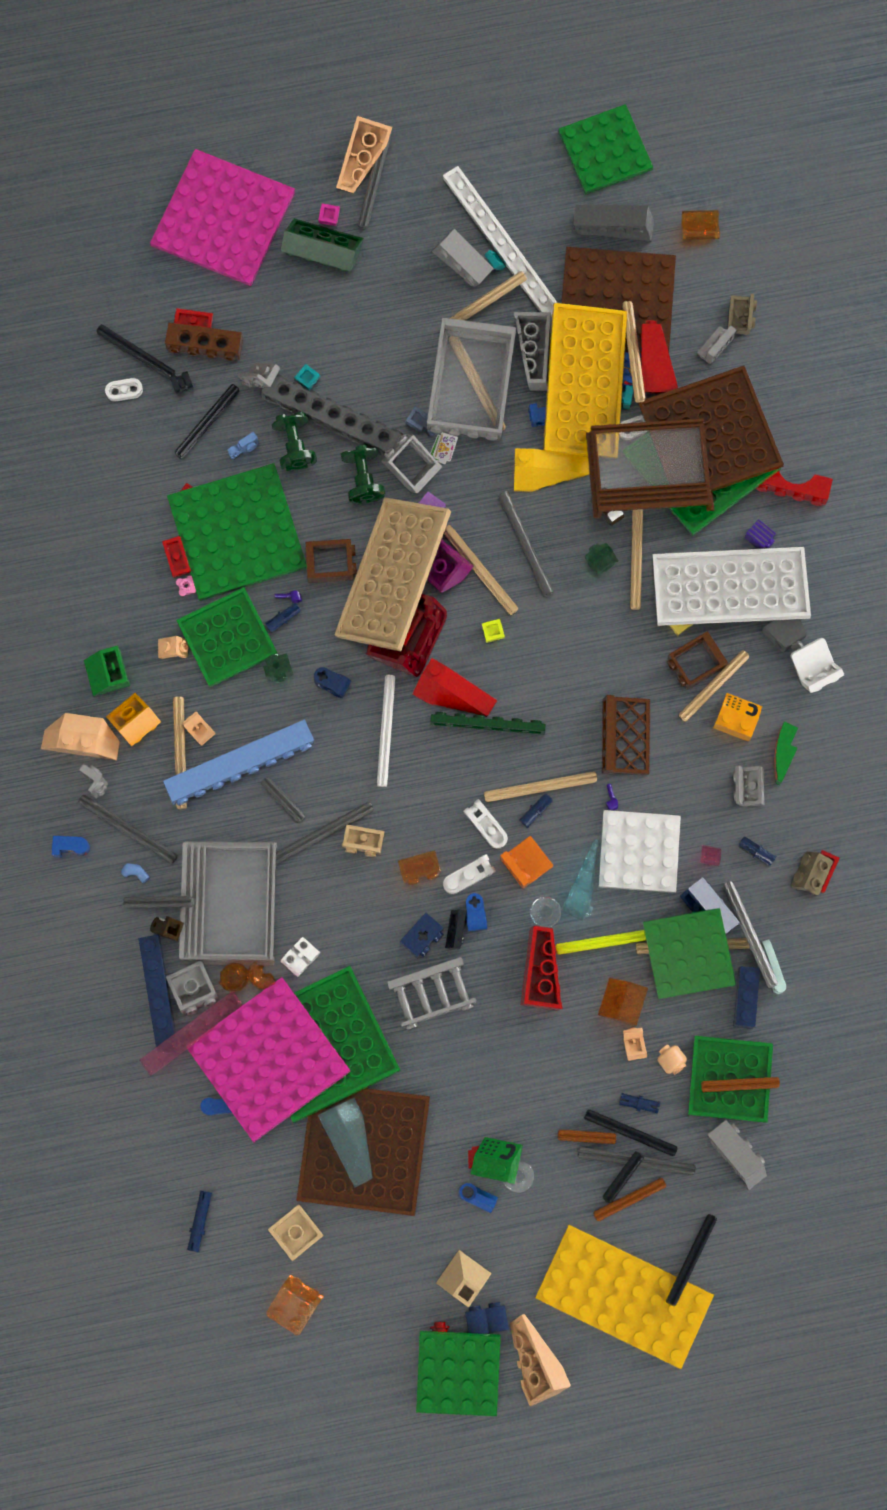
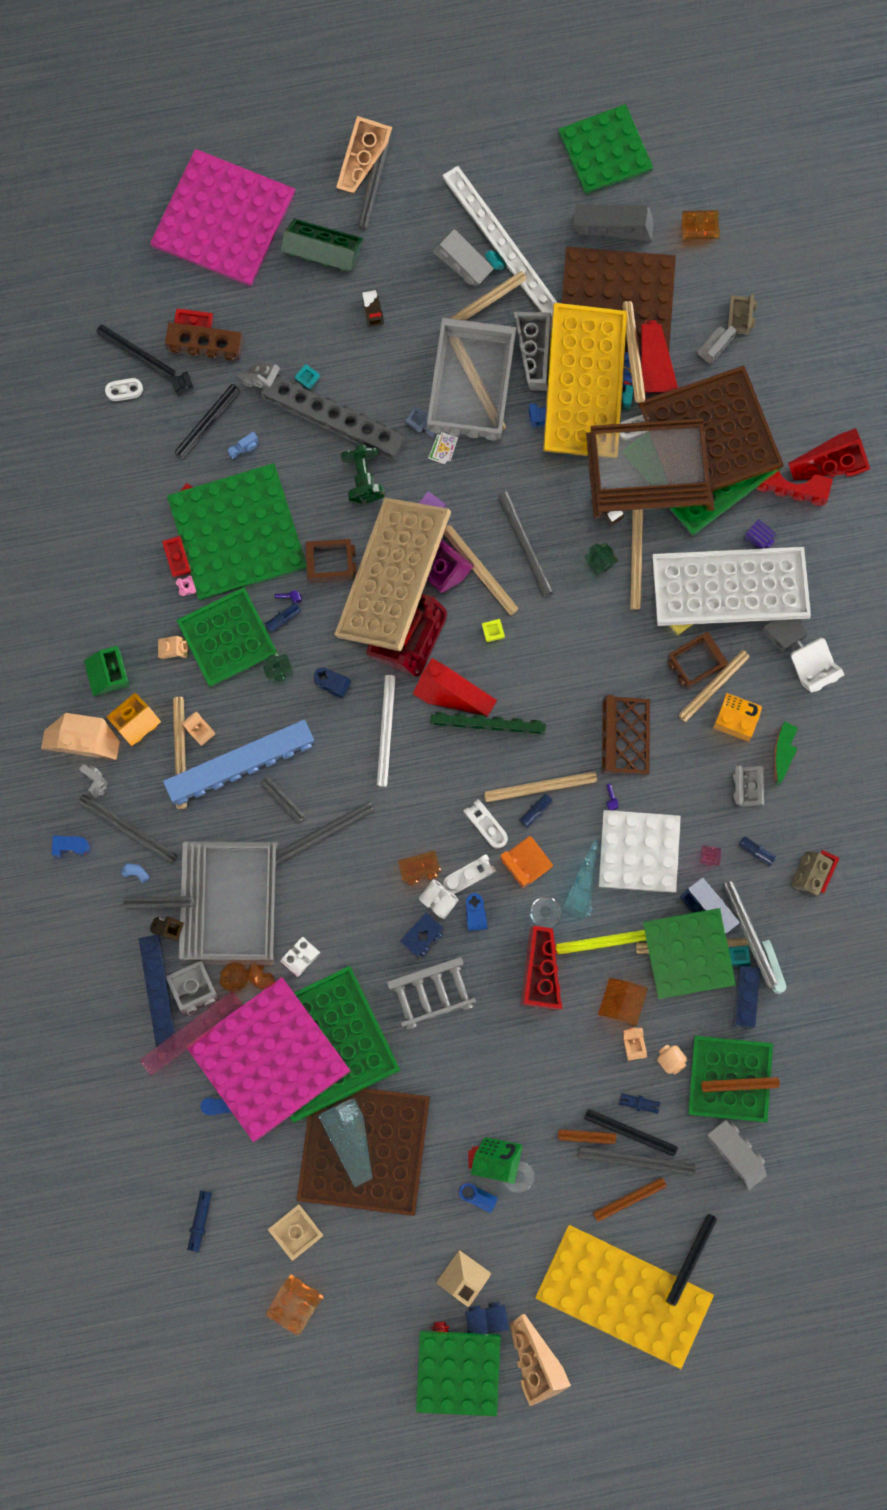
dark green piece [272,412,317,471] -> none
dark pink plate [318,203,340,226] -> none
tan bracket [342,825,385,857] -> none
light grey window [381,434,442,494] -> none
black plate [445,909,467,950] -> none
yellow wedge [514,448,589,492] -> none
black axle [603,1151,644,1203] -> none
none -> dark brown leg [362,289,384,327]
none -> white piece [419,879,459,919]
none -> teal plate [729,945,751,968]
none -> red wedge [788,428,871,480]

